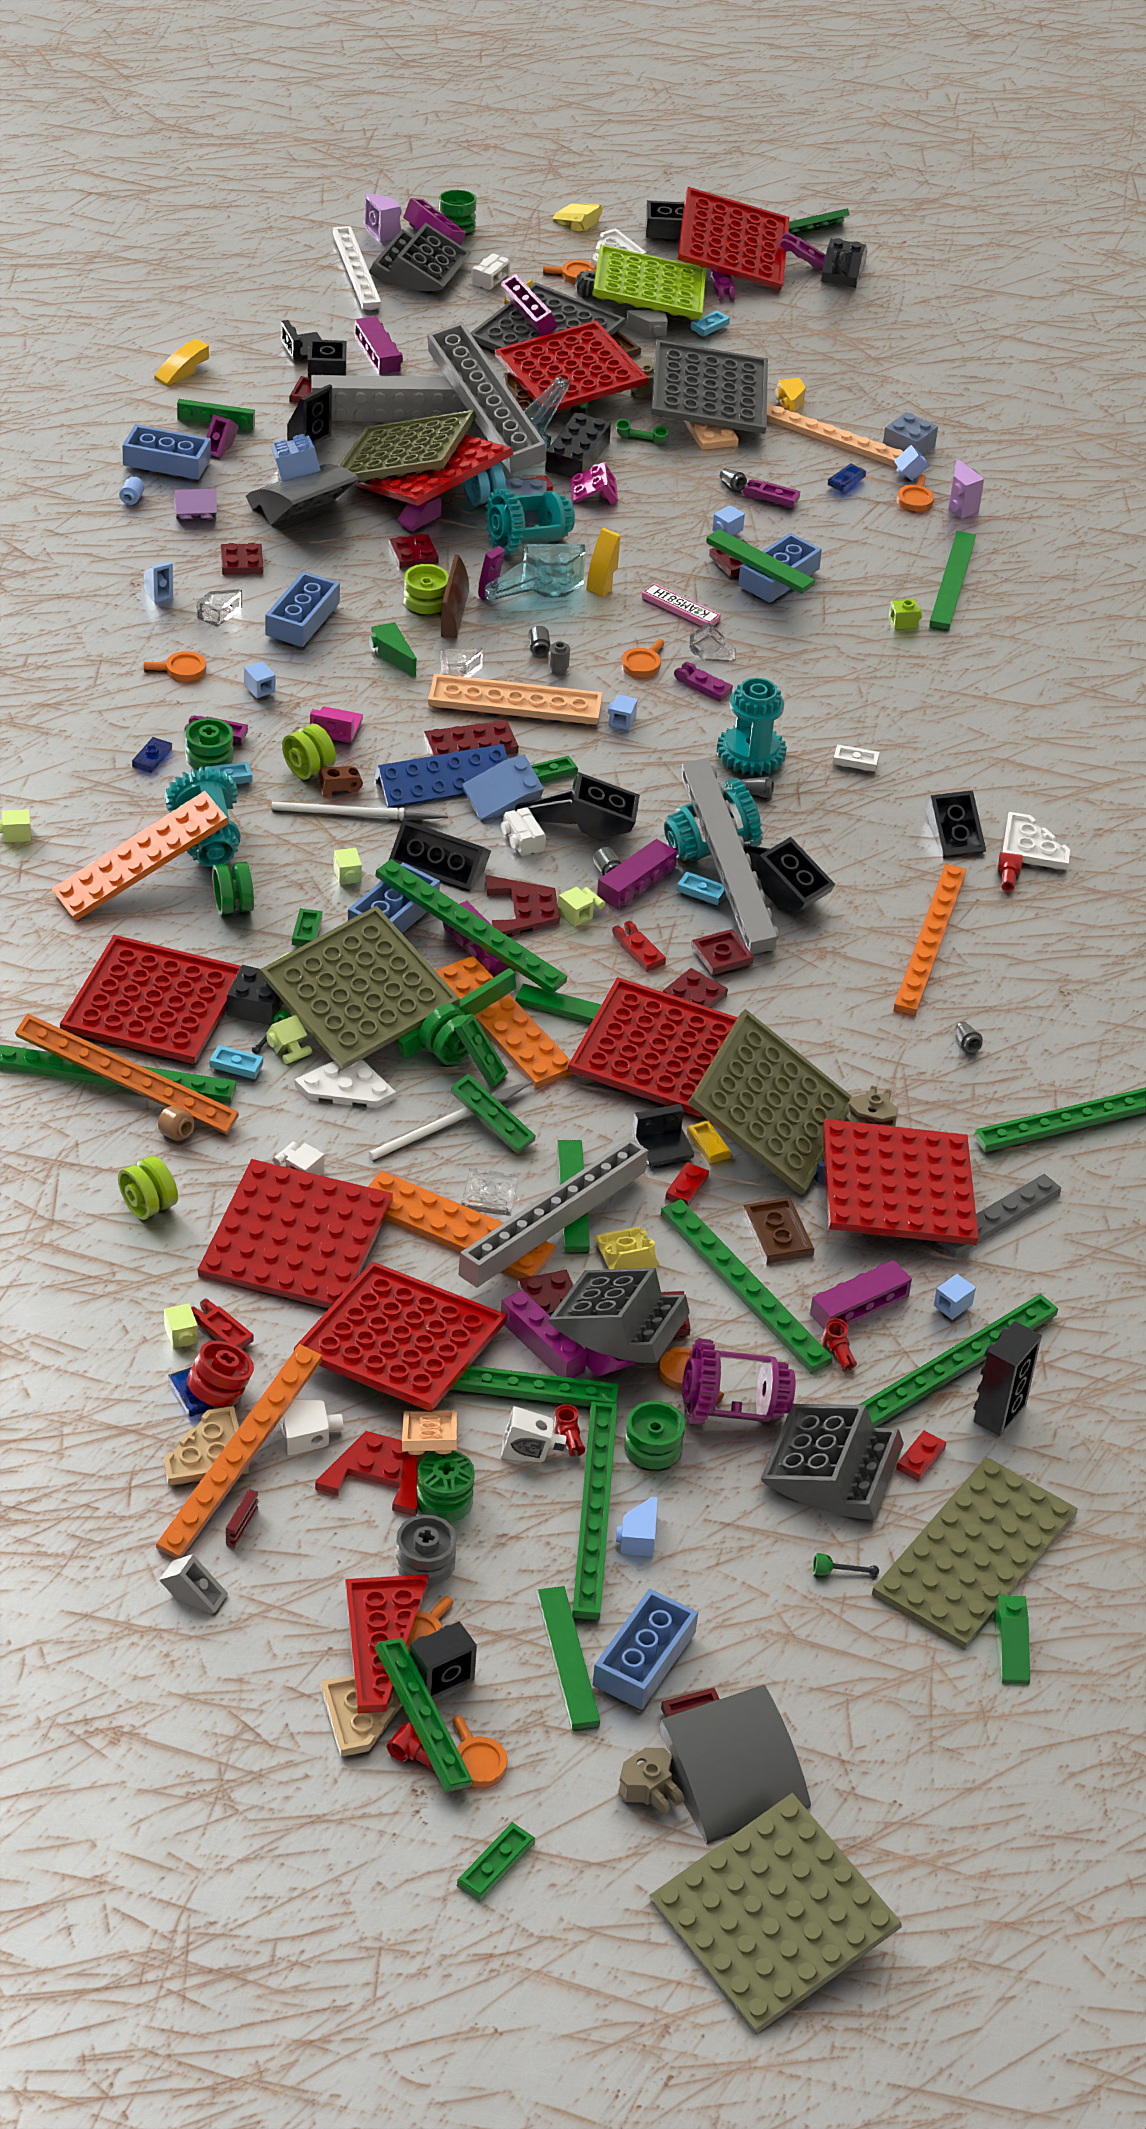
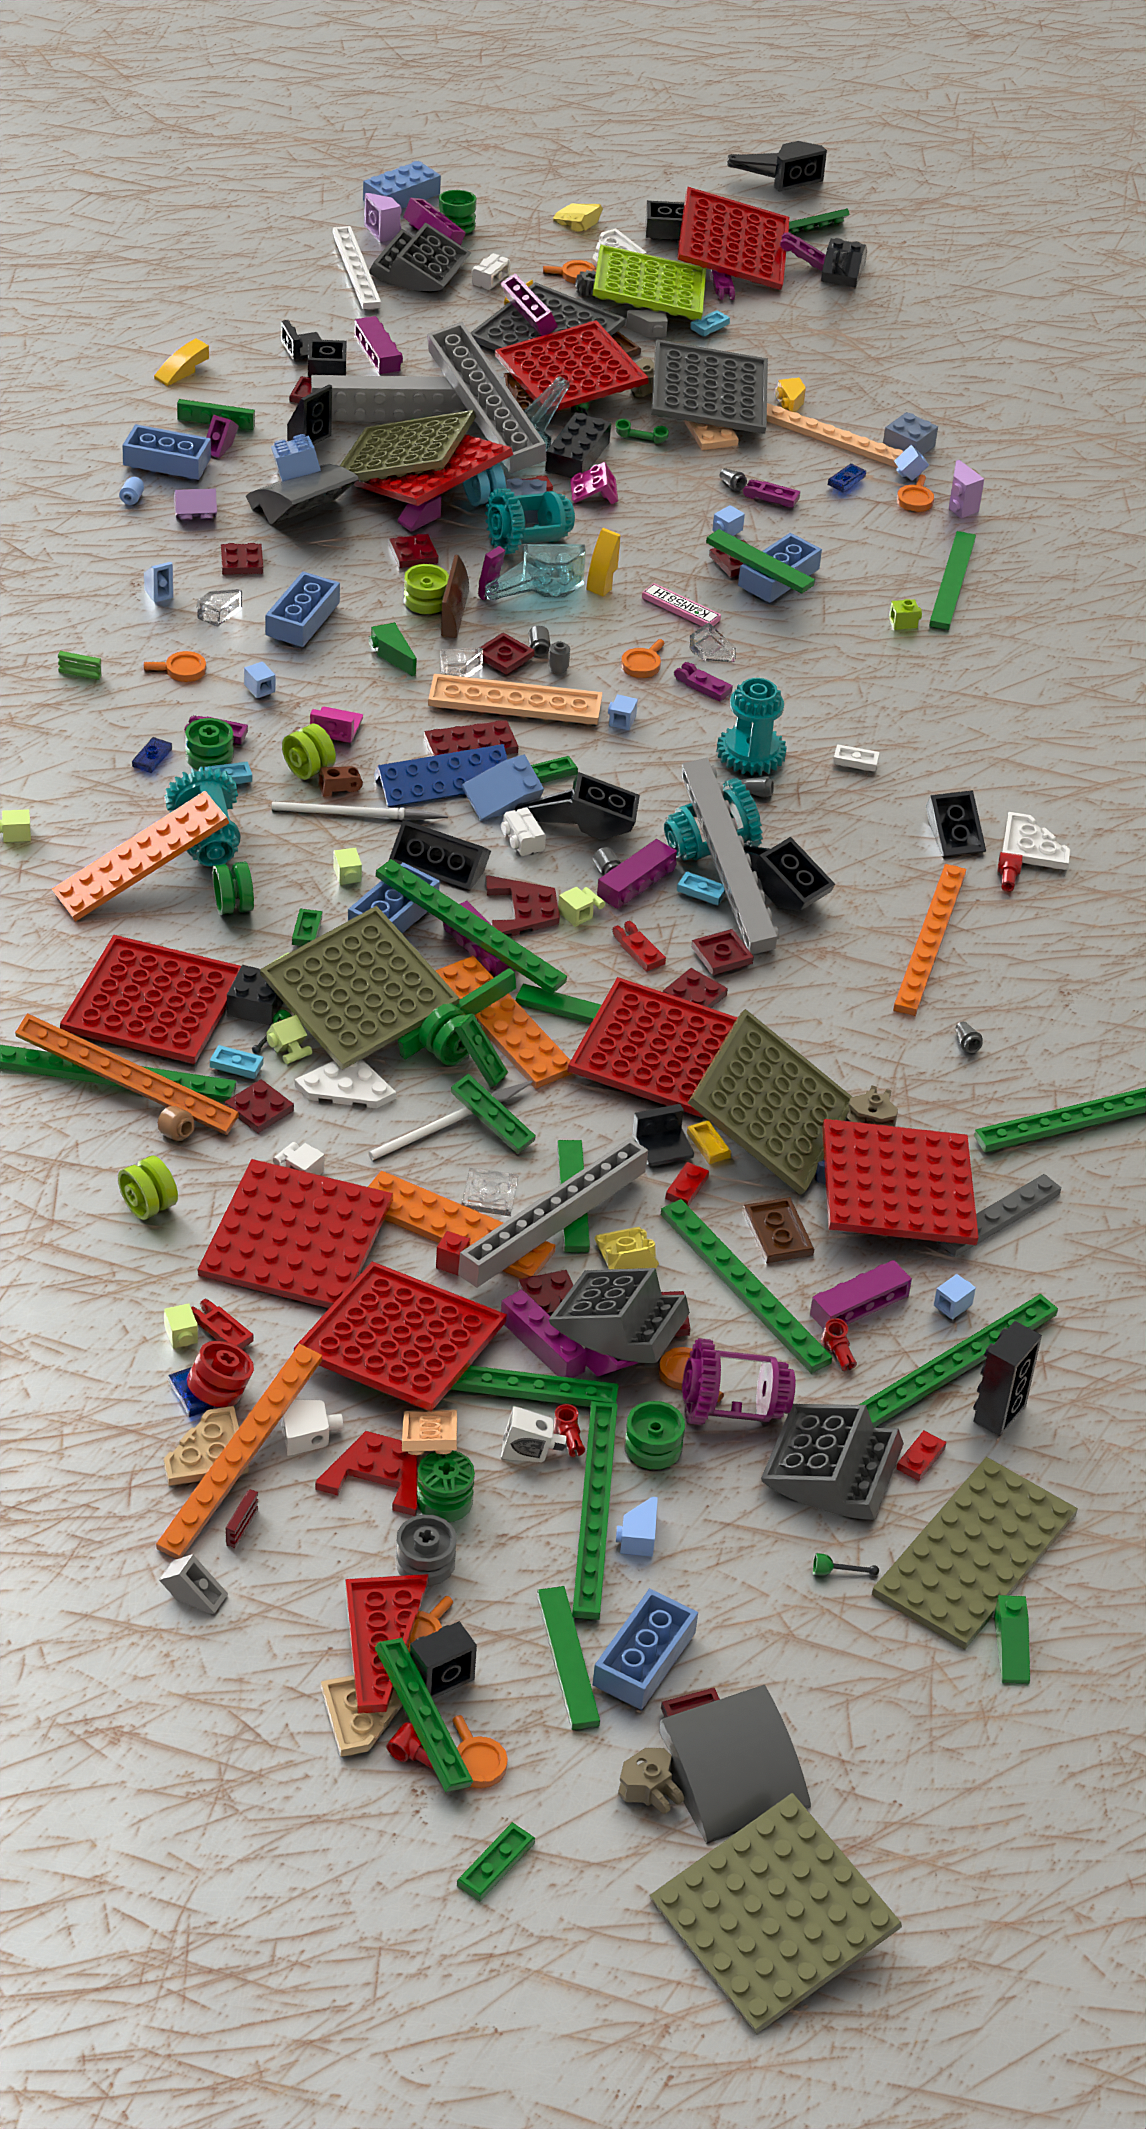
none -> bright green tile [58,651,102,680]
none -> dark red plate [225,1079,294,1133]
none -> medium blue brick [363,161,441,209]
none -> red brick [436,1231,470,1276]
none -> dark red plate [475,632,535,675]
none -> black slope [727,141,827,192]

